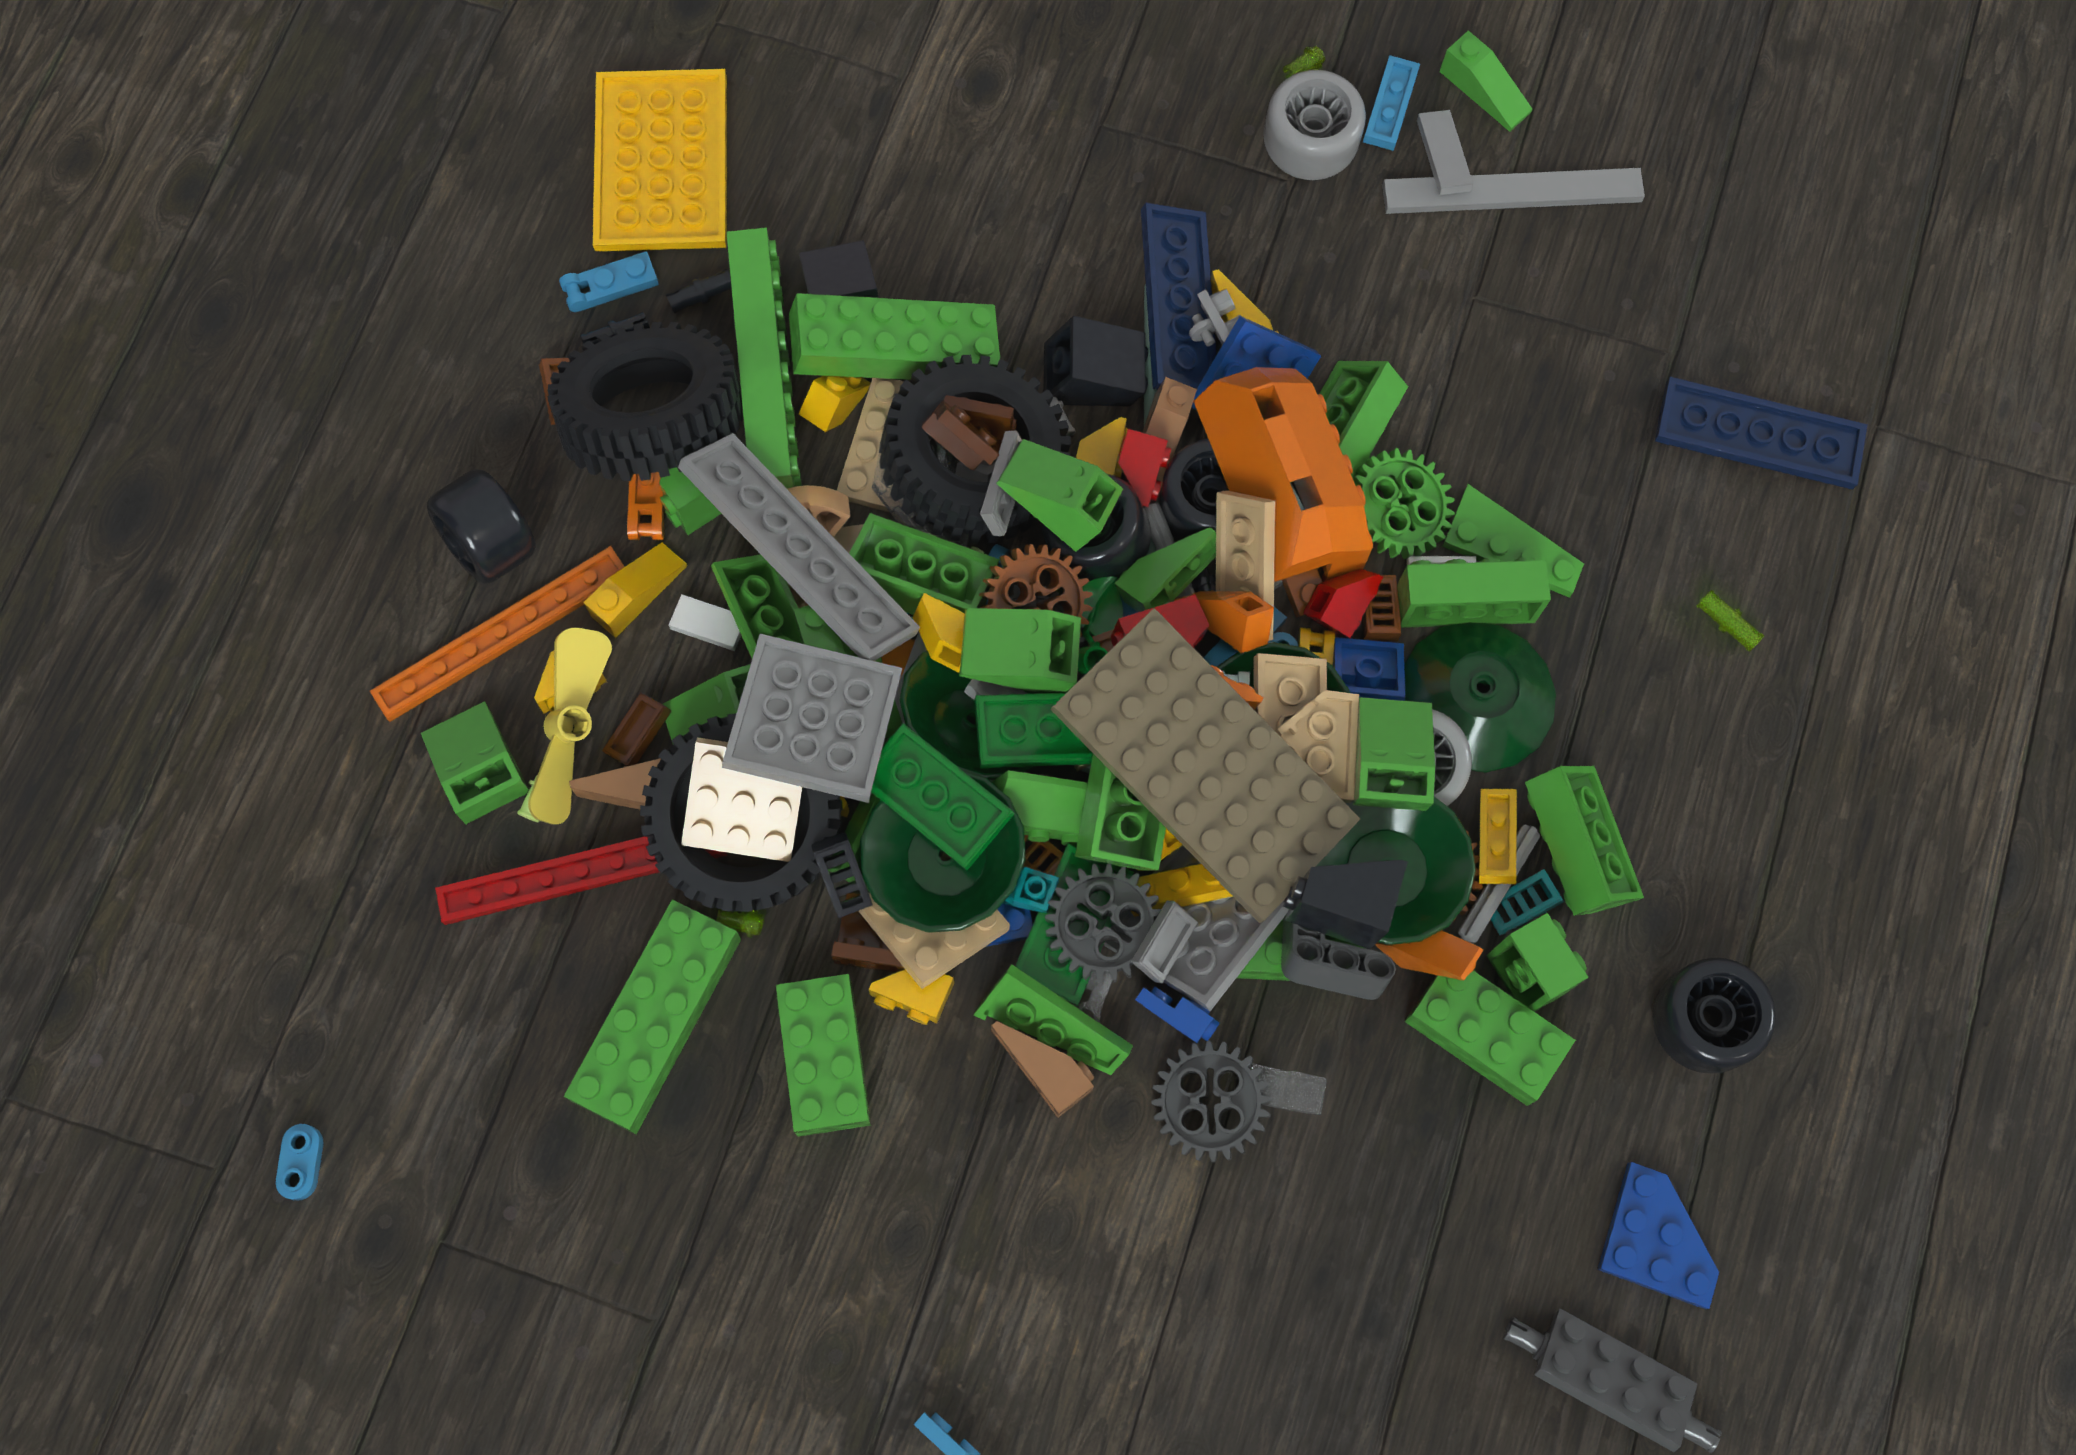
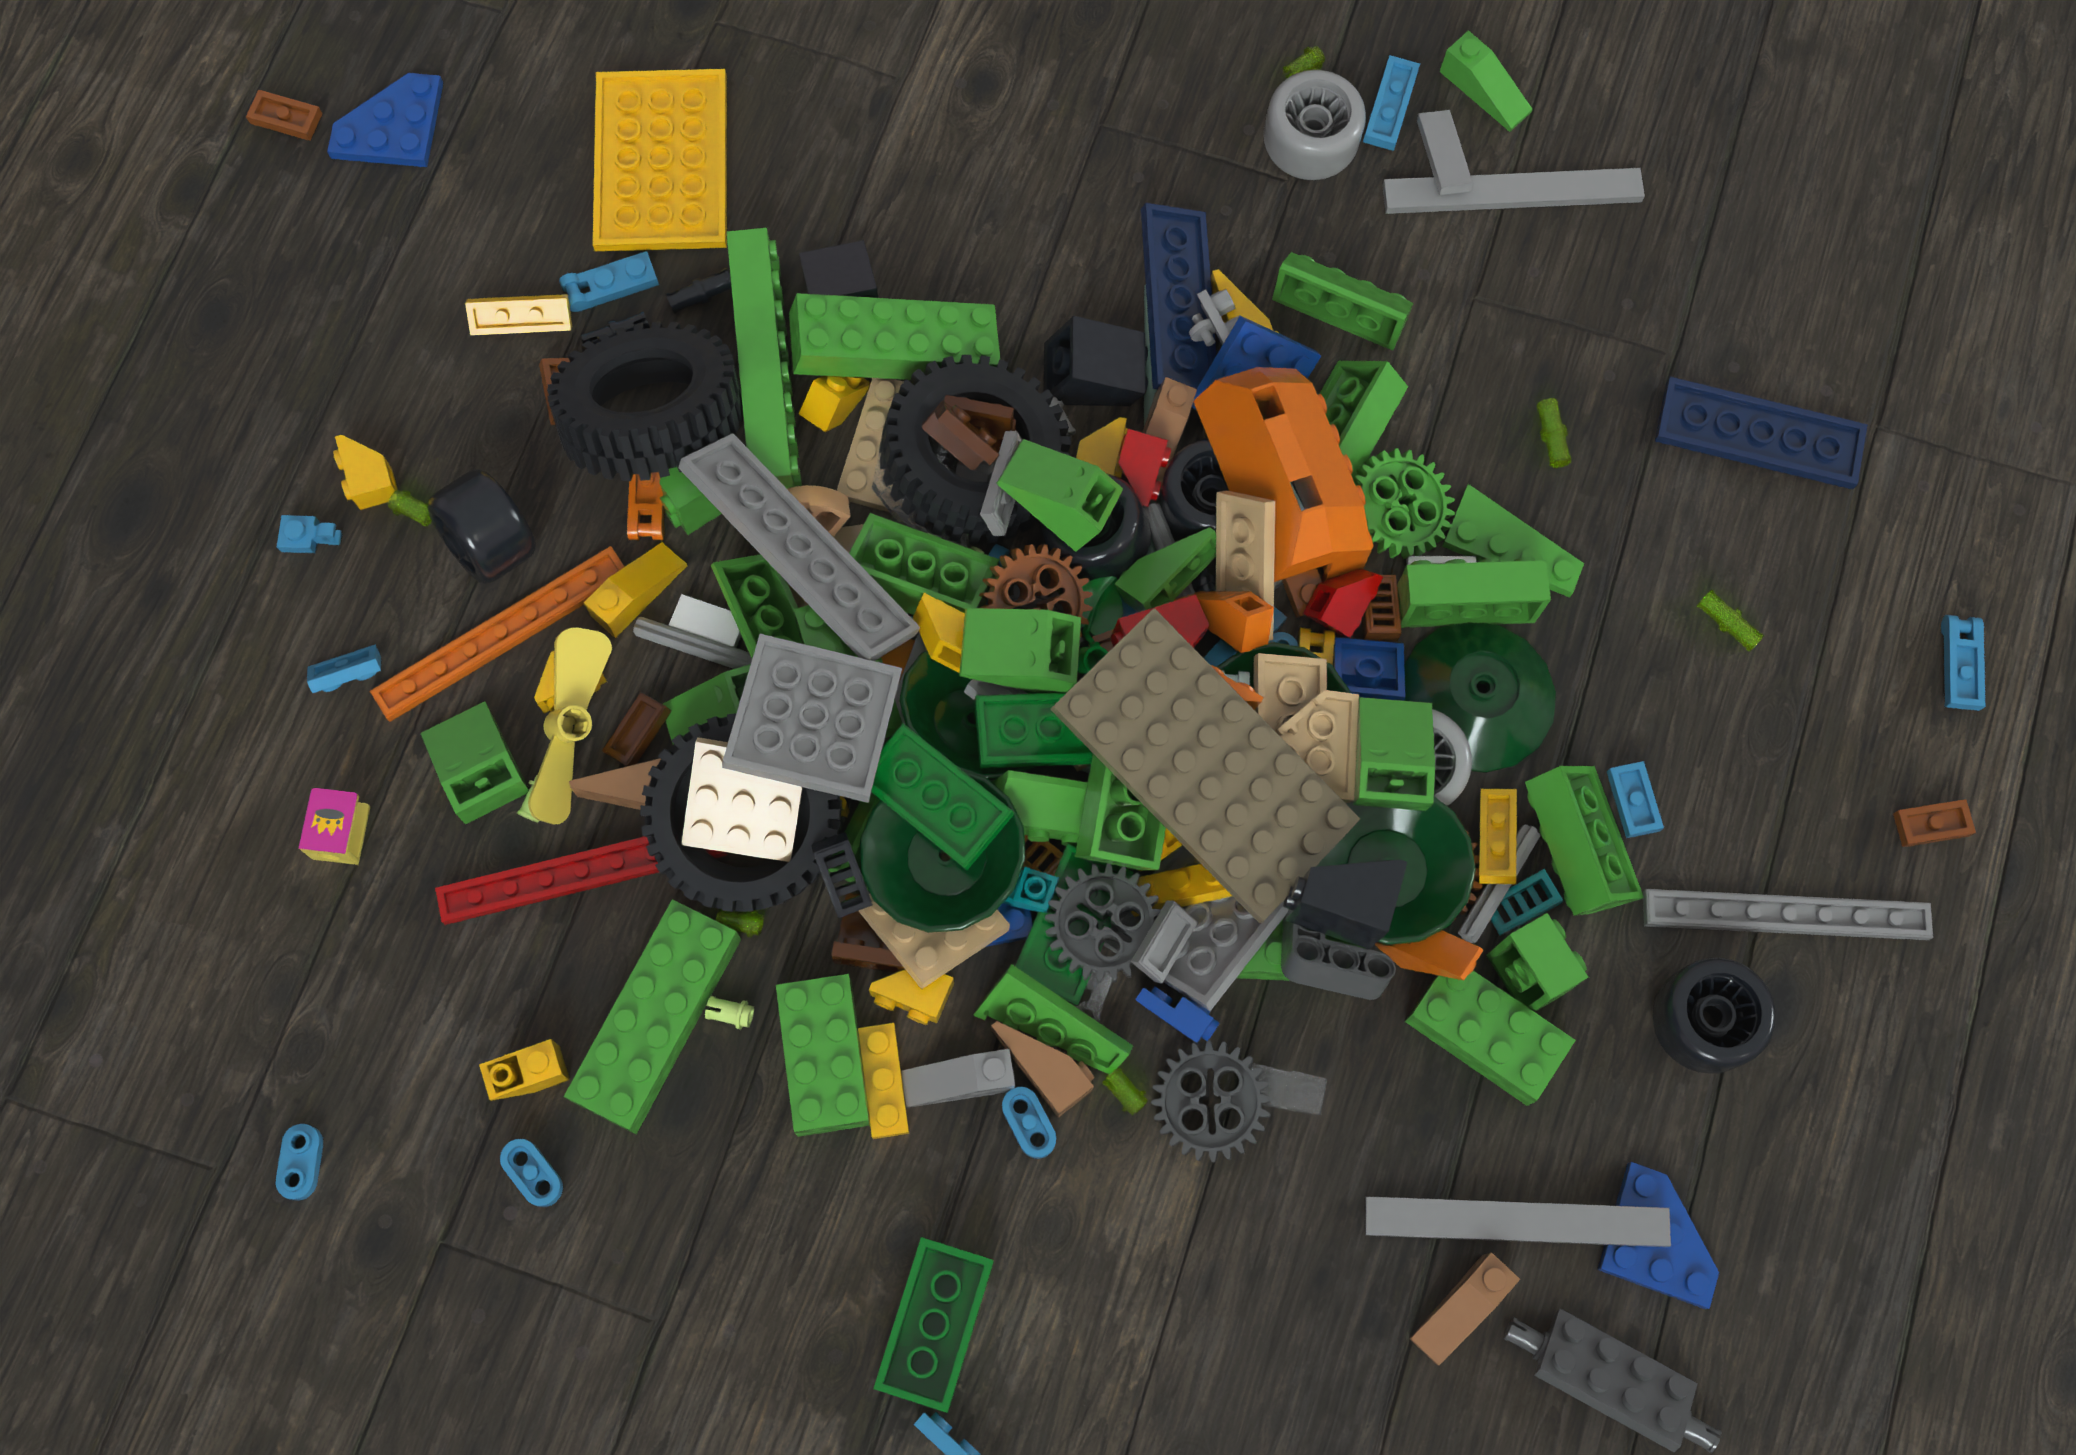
none -> dark orange plate [246,89,322,141]
none -> dark azure plate [277,515,342,553]
none -> piece [298,788,370,865]
none -> dark azure plate [307,644,381,693]
none -> blue plate [327,73,443,167]
none -> yellow slope [333,435,400,510]
none -> clear neon green pin [388,490,432,526]
none -> plate [465,294,572,335]
none -> yellow slope [479,1039,570,1101]
none -> dark azure plate [500,1139,563,1207]
none -> light grey axle [633,617,752,669]
none -> yellowish green pin [705,996,754,1030]
none -> yellow plate [858,1023,909,1139]
none -> green brick [873,1237,994,1413]
none -> light grey slope [901,1049,1015,1108]
none -> dark azure plate [1002,1087,1056,1159]
none -> clear neon green pin [1102,1067,1148,1116]
none -> bright green slope [1272,252,1414,350]
none -> light grey tile [1365,1197,1671,1247]
none -> medium nougat slope [1409,1252,1520,1366]
none -> clear neon green pin [1537,398,1571,468]
none -> dark azure plate [1607,761,1664,838]
none -> light grey tile [1643,889,1933,940]
none -> dark orange plate [1893,799,1976,847]
none -> dark azure plate [1941,615,1986,711]

